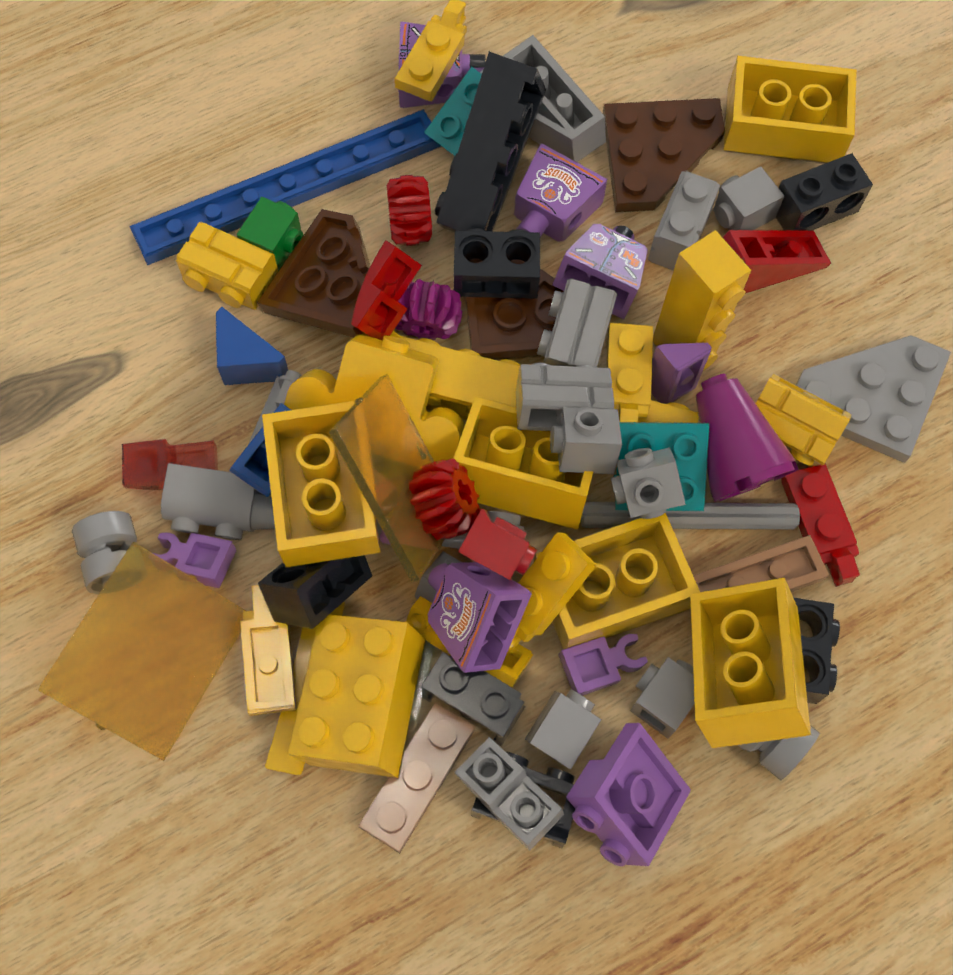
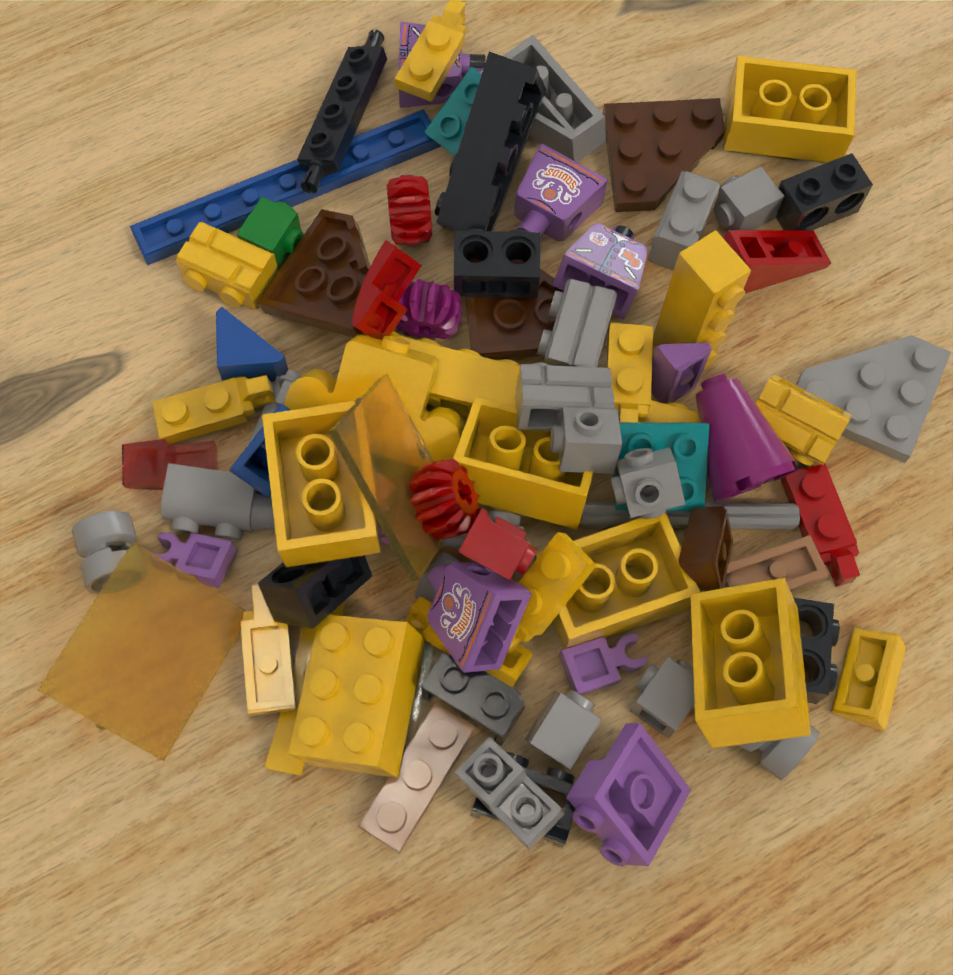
none -> yellow hinge [152,375,276,445]
none -> black plate [297,29,387,194]
none -> reddish brown slope [678,506,733,591]
none -> yellow slope [831,627,906,731]

